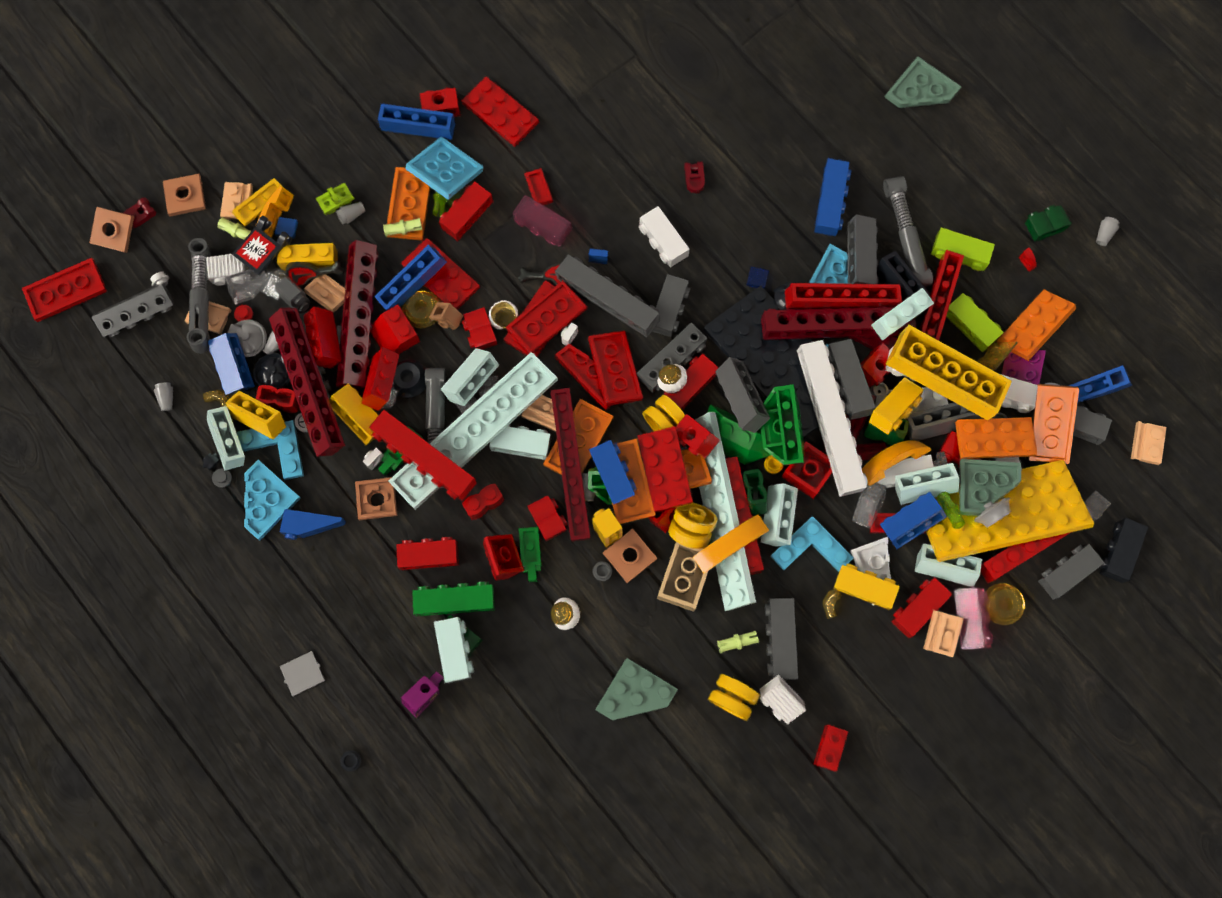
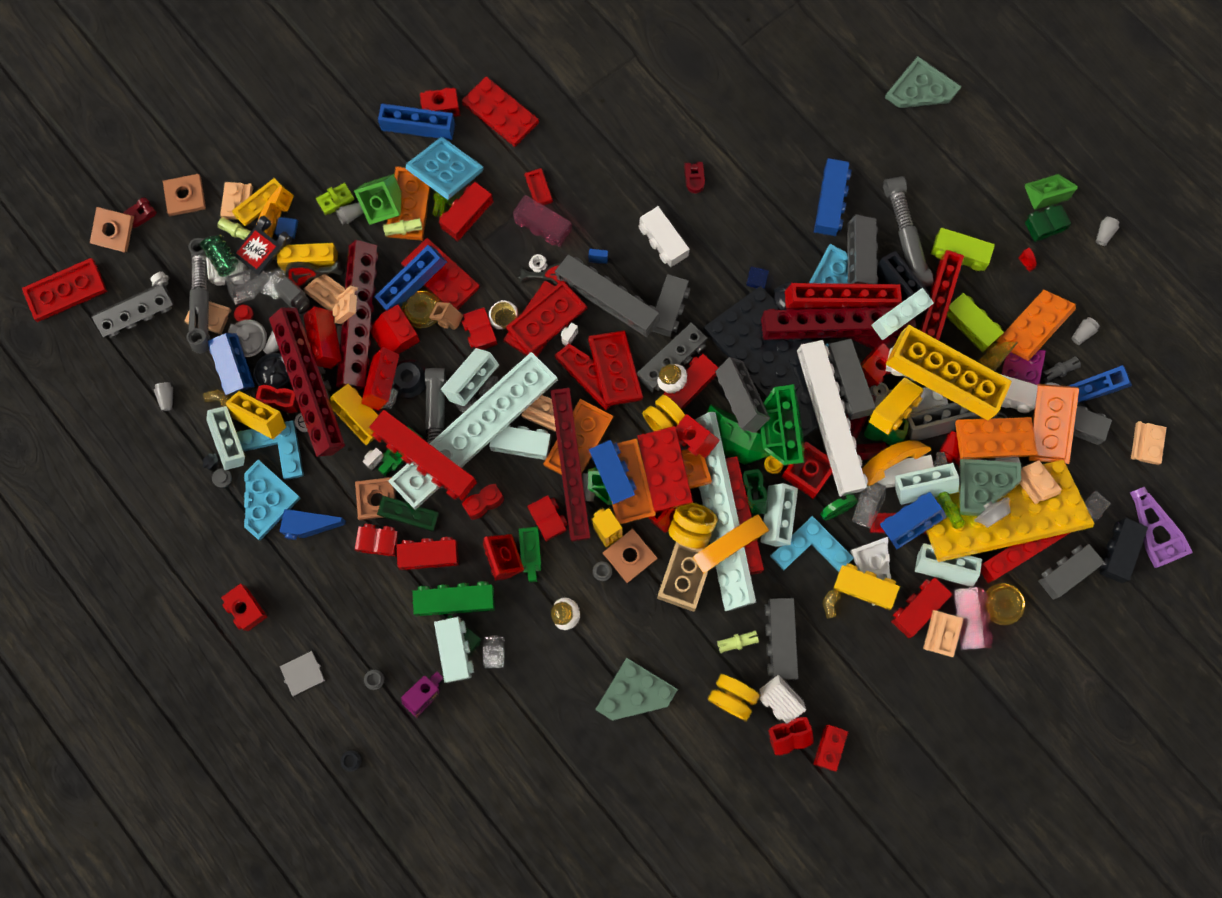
none -> clear green piece [200,235,238,277]
none -> red brick [221,584,267,631]
none -> light nougat plate [333,286,358,324]
none -> bright green slope [354,174,401,225]
none -> red brick [355,524,399,556]
none -> dark grey plate [364,670,384,690]
none -> dark green tile [377,496,439,531]
none -> clear bracket [483,635,504,668]
none -> white plate [529,254,547,272]
none -> red brick [768,717,814,755]
none -> green tile [820,494,858,521]
none -> light nougat plate [1020,461,1062,504]
none -> bright green slope [1025,174,1077,210]
none -> dark grey pin [1041,357,1081,383]
none -> light grey cone [1071,317,1100,345]
none -> medium lavender plate [1130,486,1193,568]

